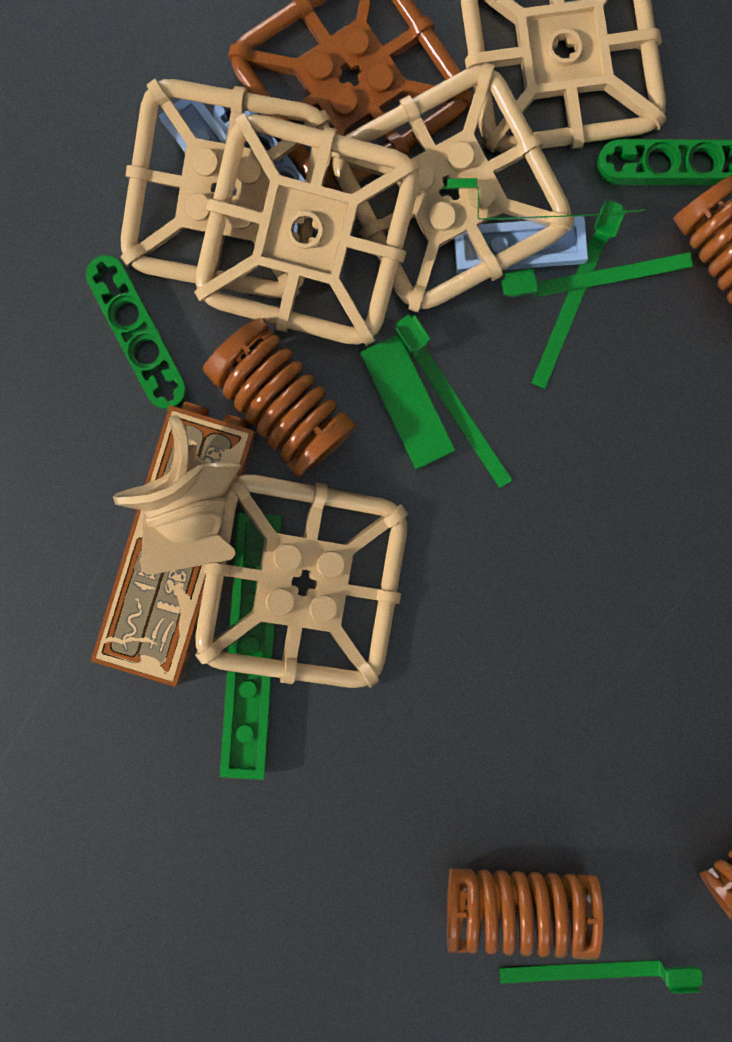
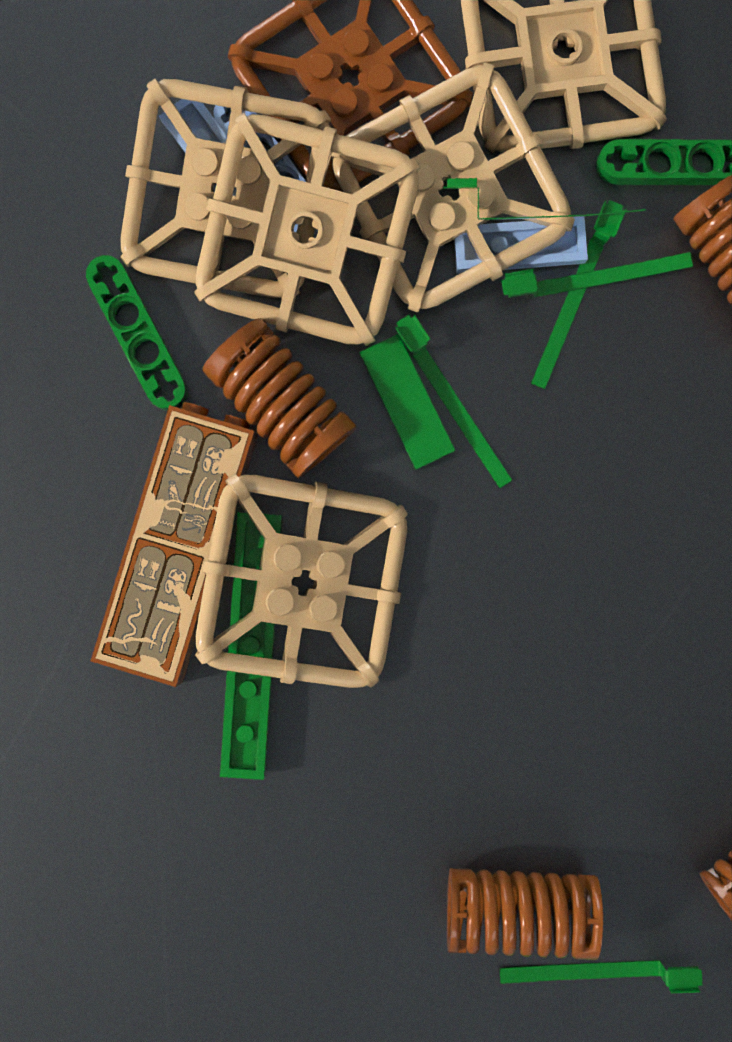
tan helmet [113,415,242,574] -> none

